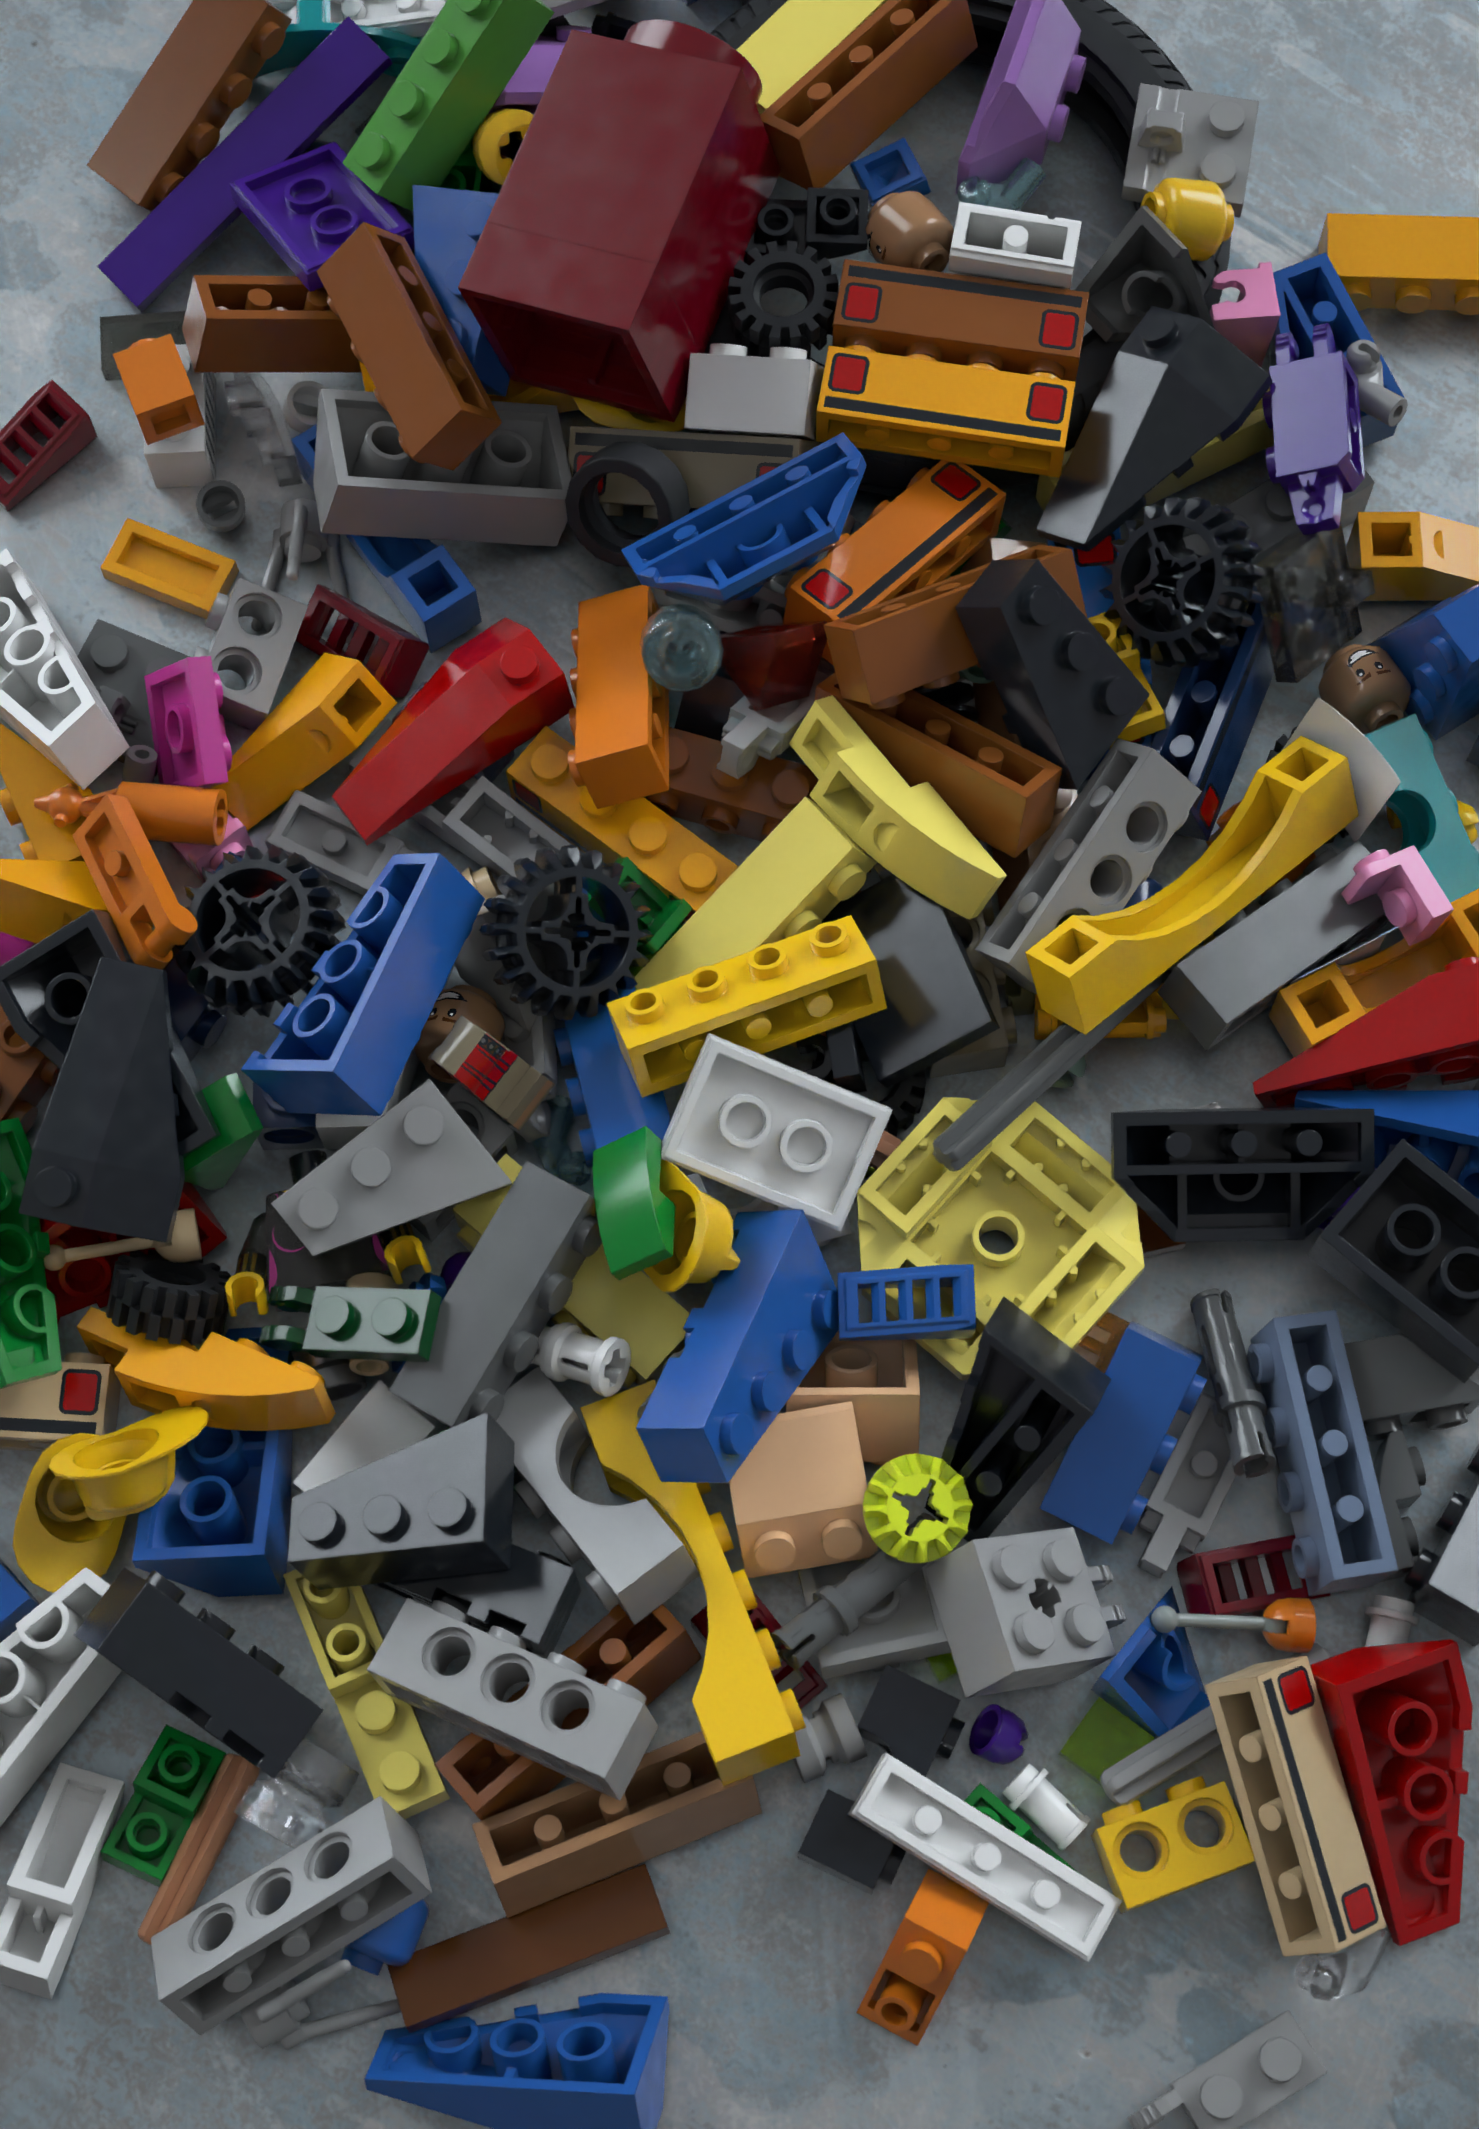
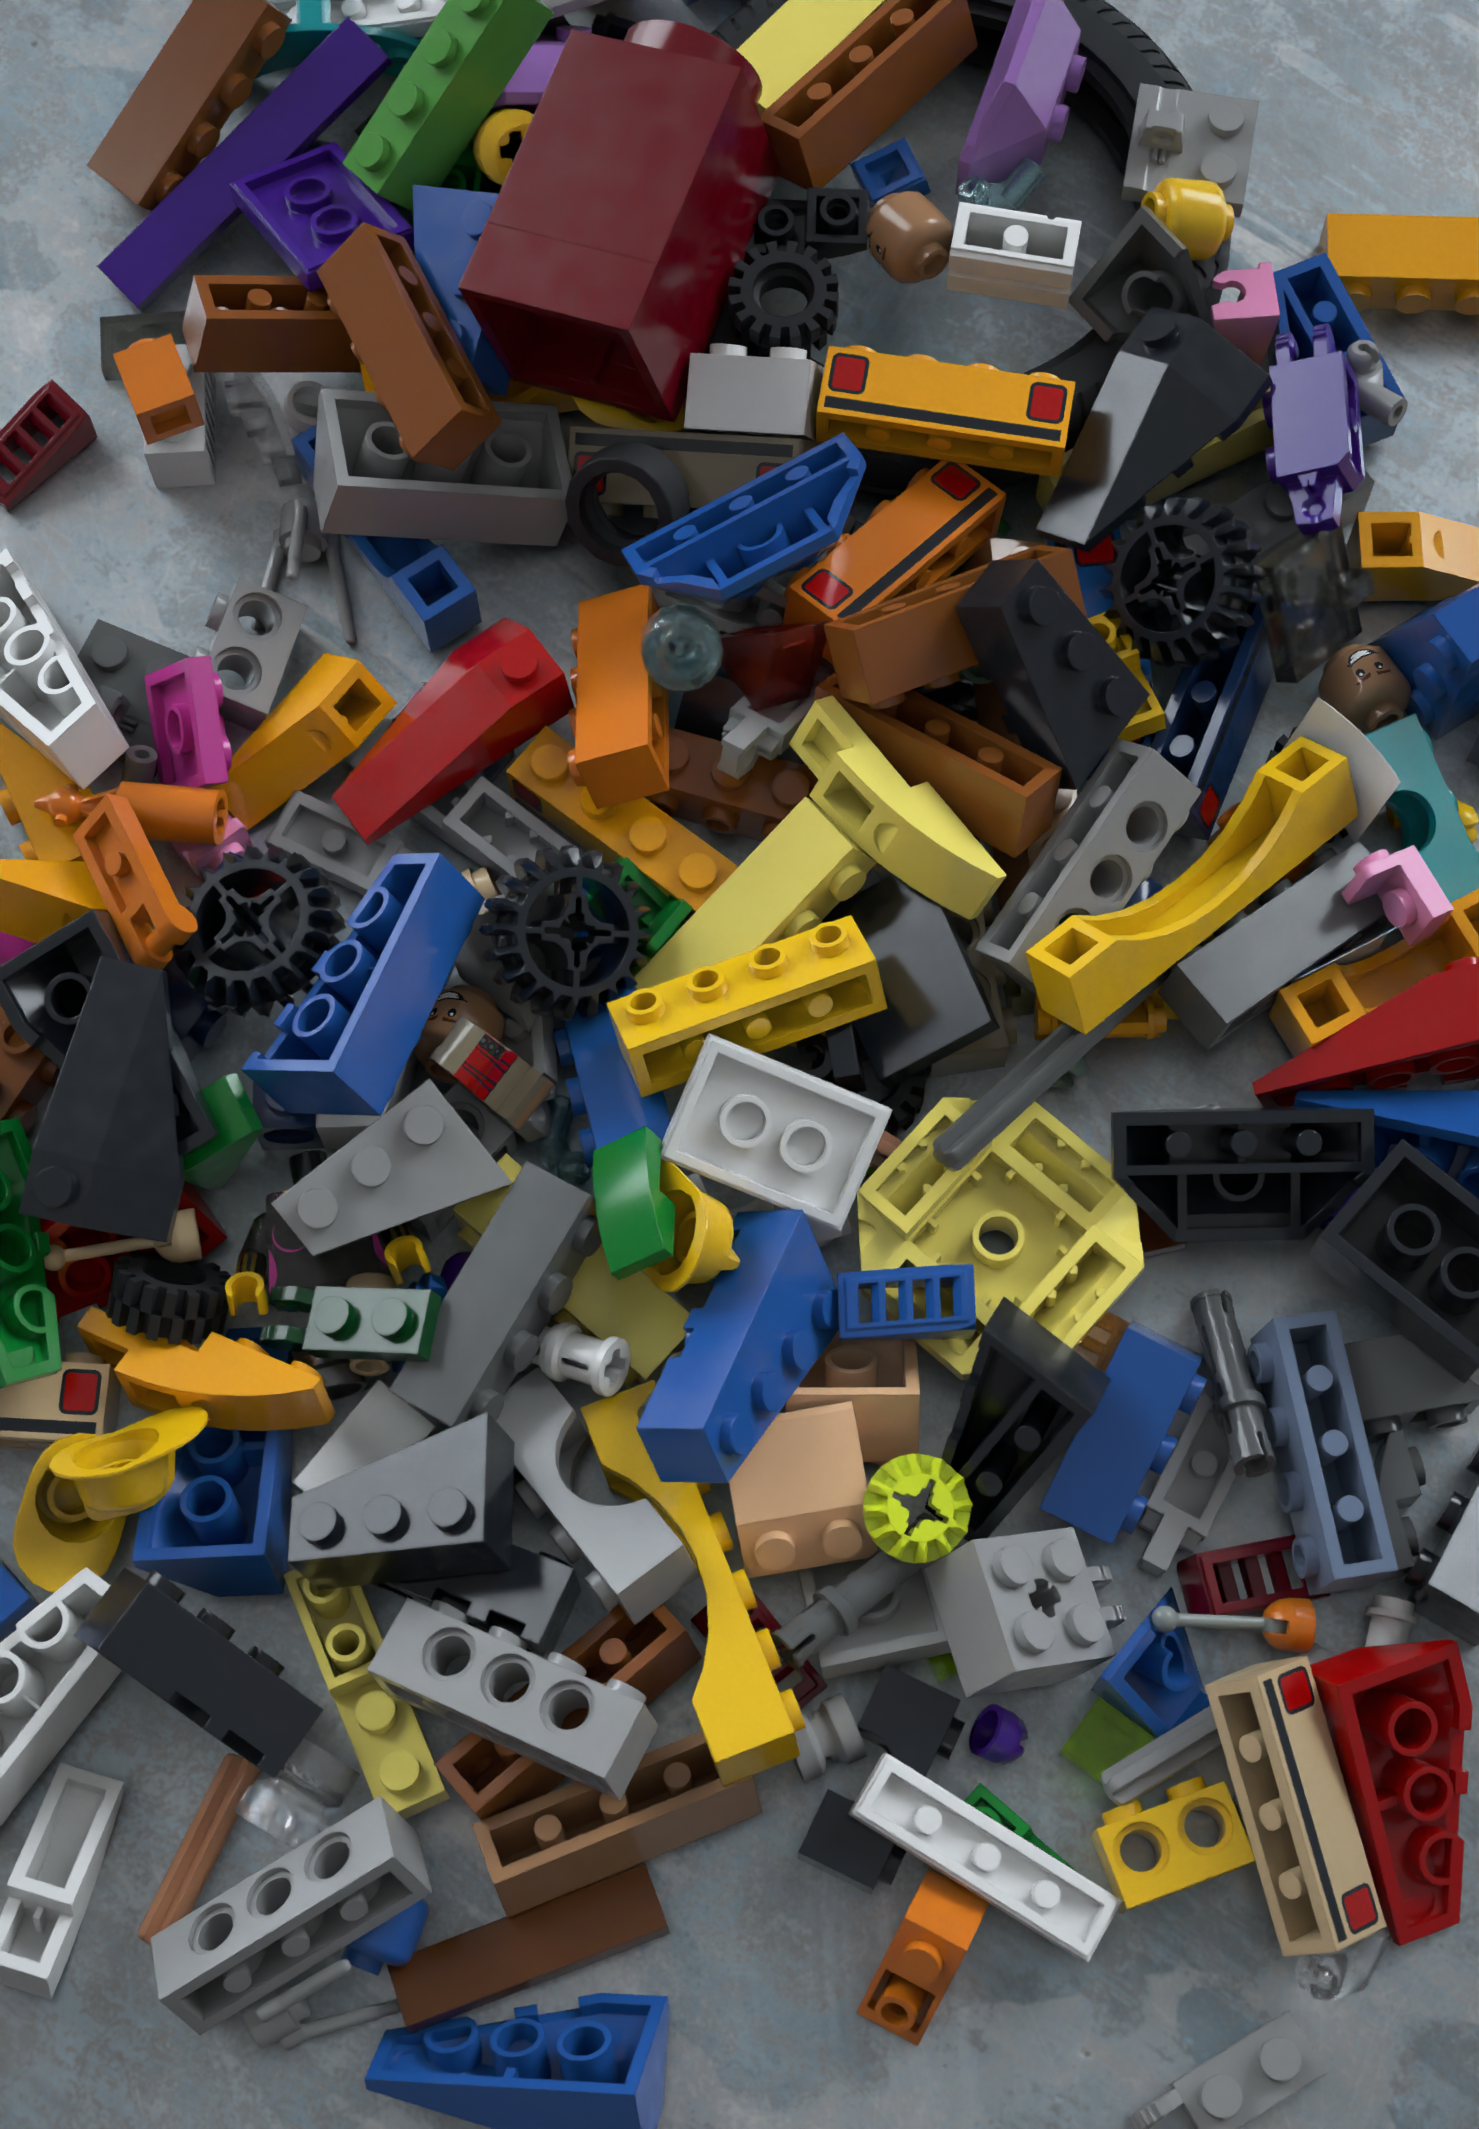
light orange tile [100,518,239,619] -> none
green slope [100,1724,226,1887] -> none
dark grey hinge [196,480,246,532] -> none
dark red slope [295,584,429,698] -> none
dark orange brick [832,259,1090,384] -> none
white pin [1002,1763,1091,1852] -> none

